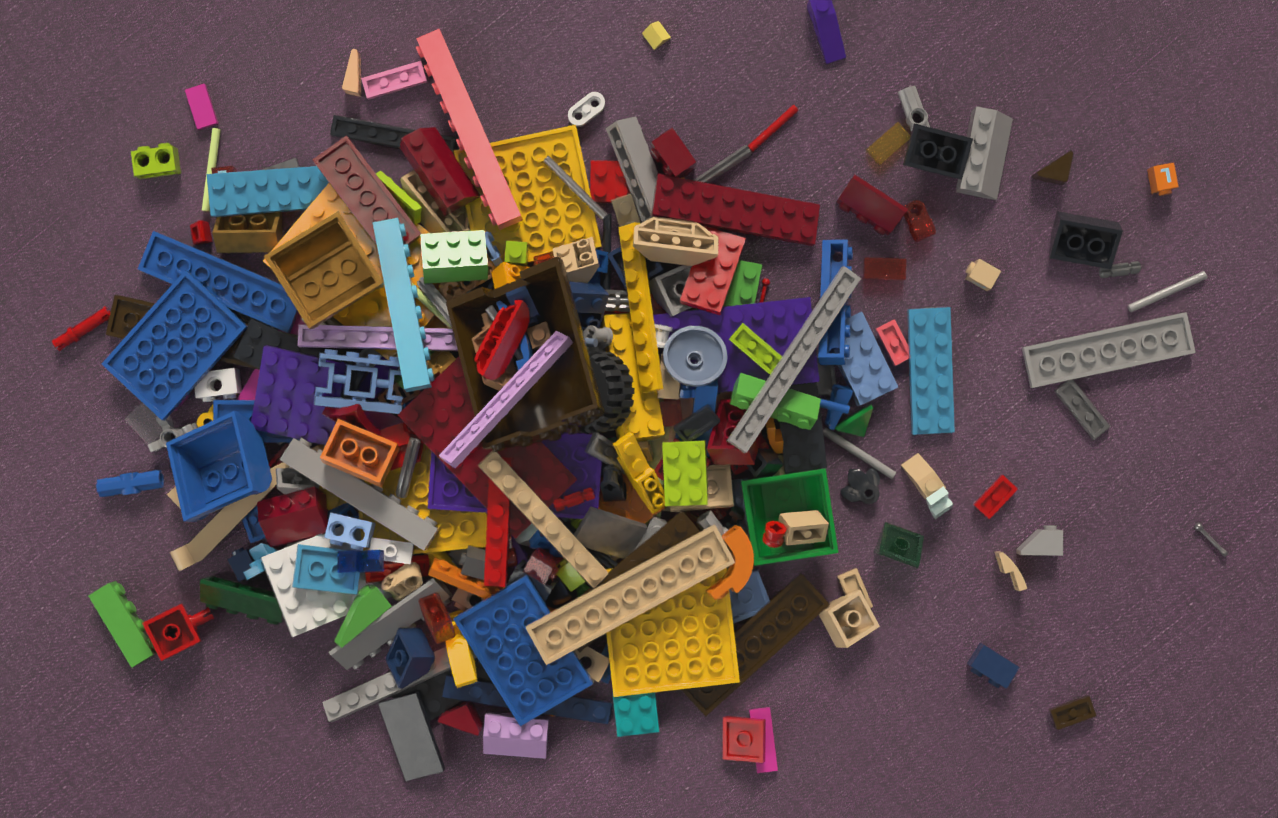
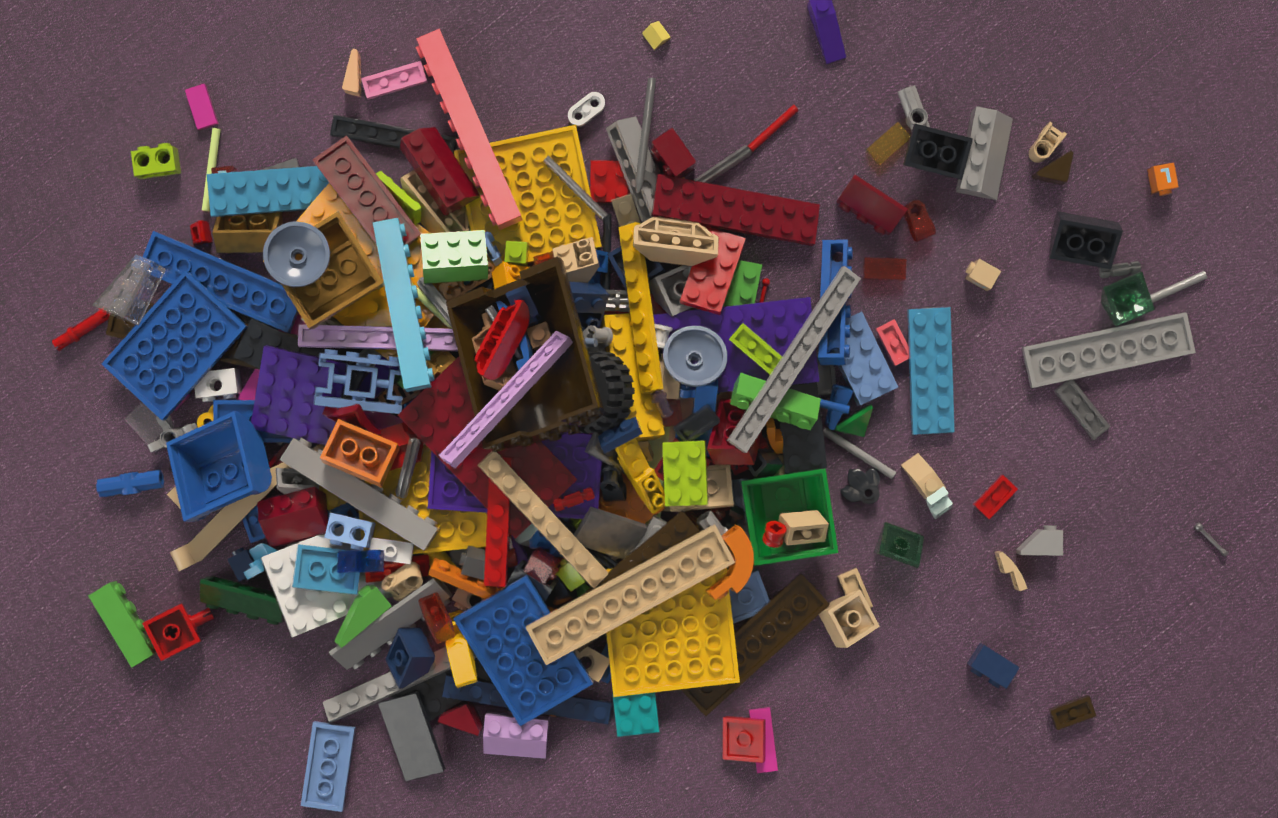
none -> clear wedge [93,255,166,326]
none -> sand blue dish [263,221,330,287]
none -> medium blue plate [301,721,356,812]
none -> dark blue plate [598,416,643,453]
none -> dark grey piece [635,78,661,196]
none -> pin [651,390,674,418]
none -> tan piece [1029,122,1067,163]
none -> clear green slope [1101,271,1155,326]

